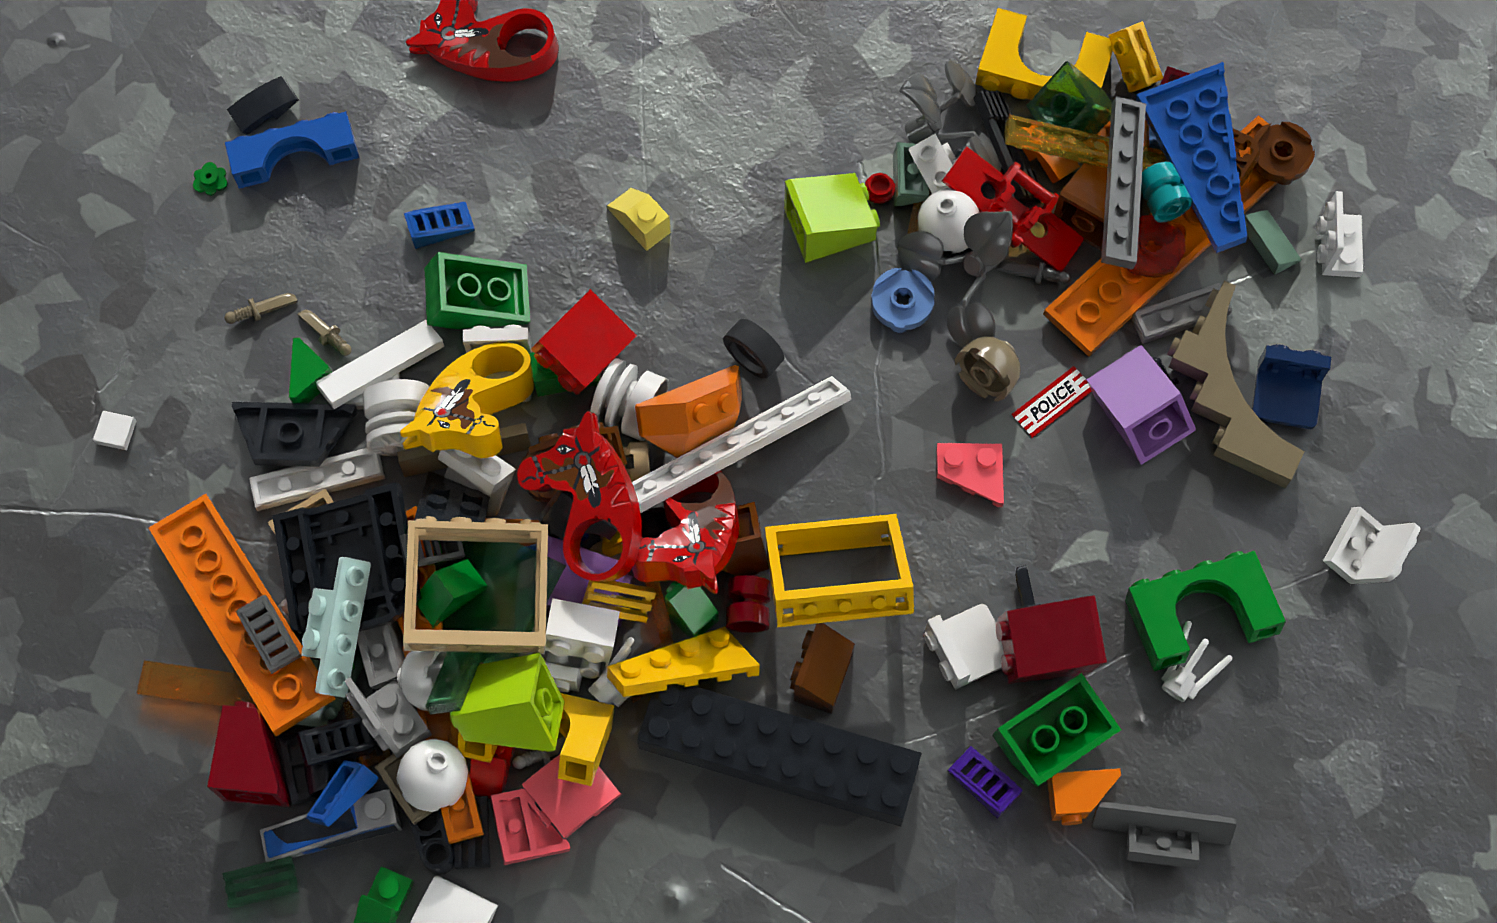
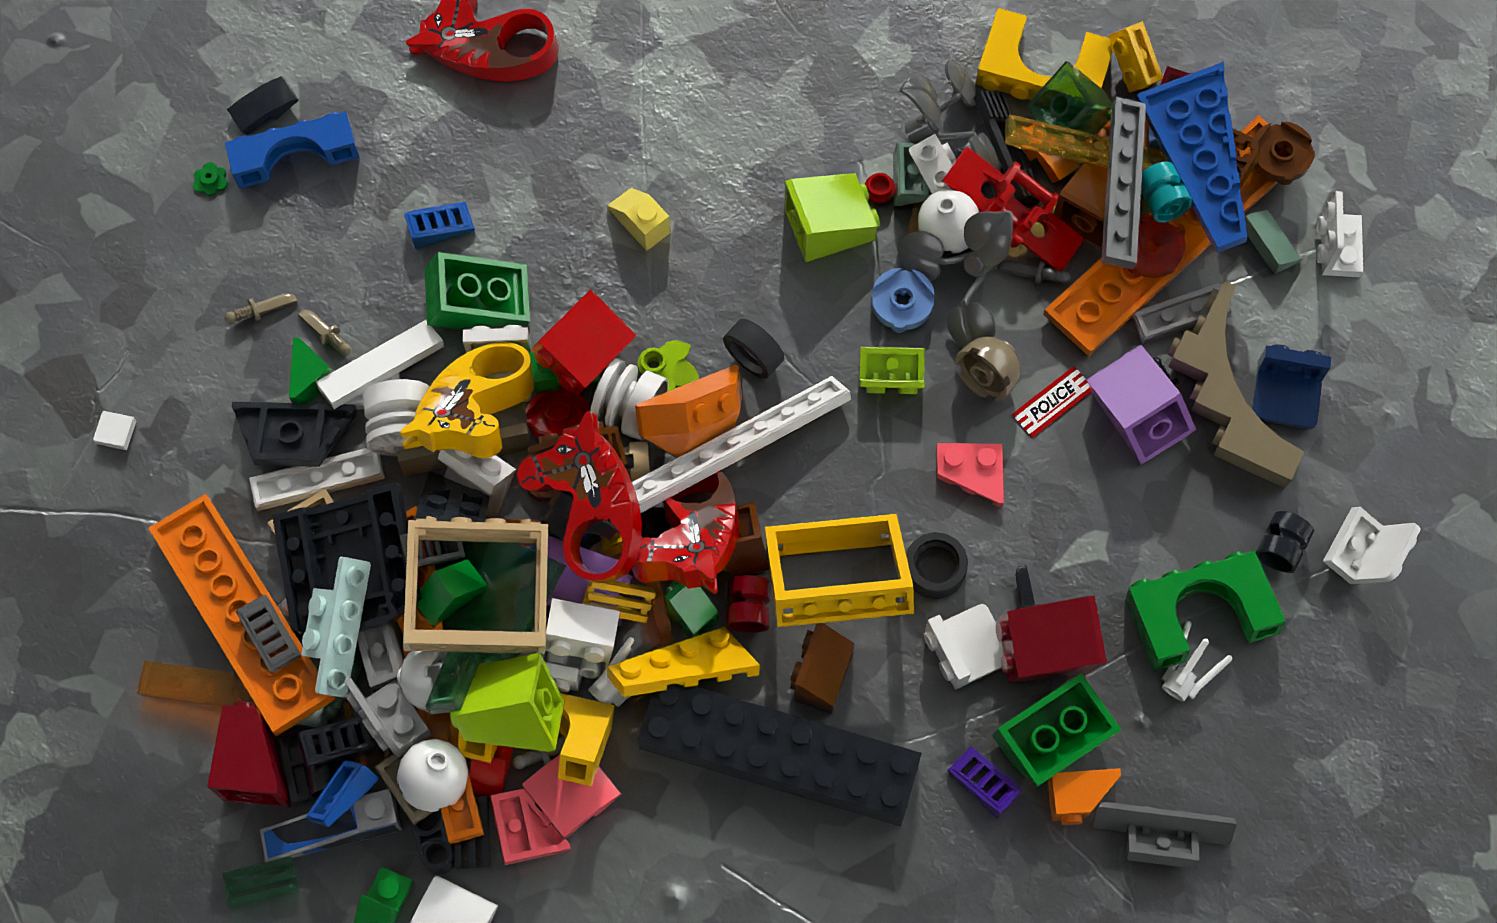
none -> red tile [526,388,590,438]
none -> lime plate [637,340,699,391]
none -> lime bracket [859,347,925,394]
none -> black tyre [906,532,968,599]
none -> black wheel [1256,511,1315,573]

